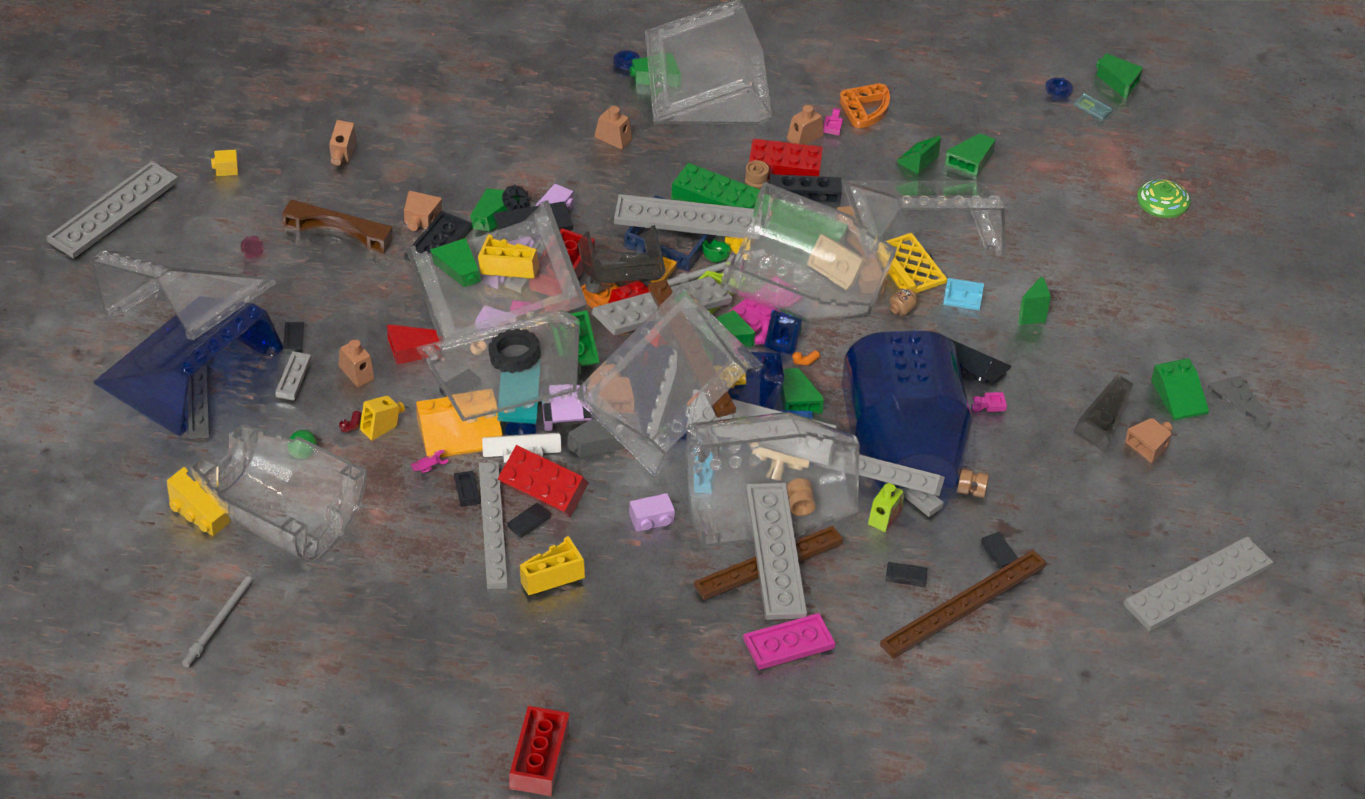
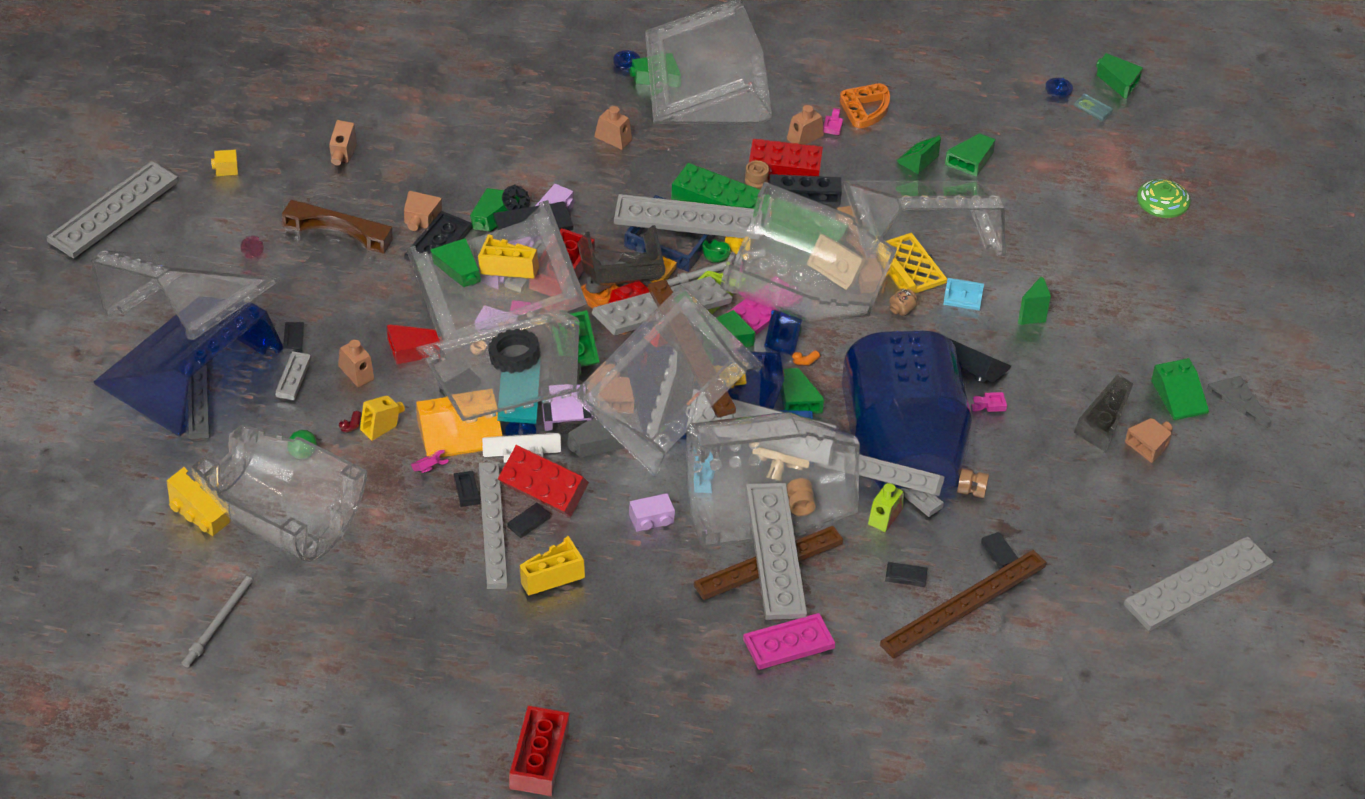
dark pink arm [755,320,772,345] -> none

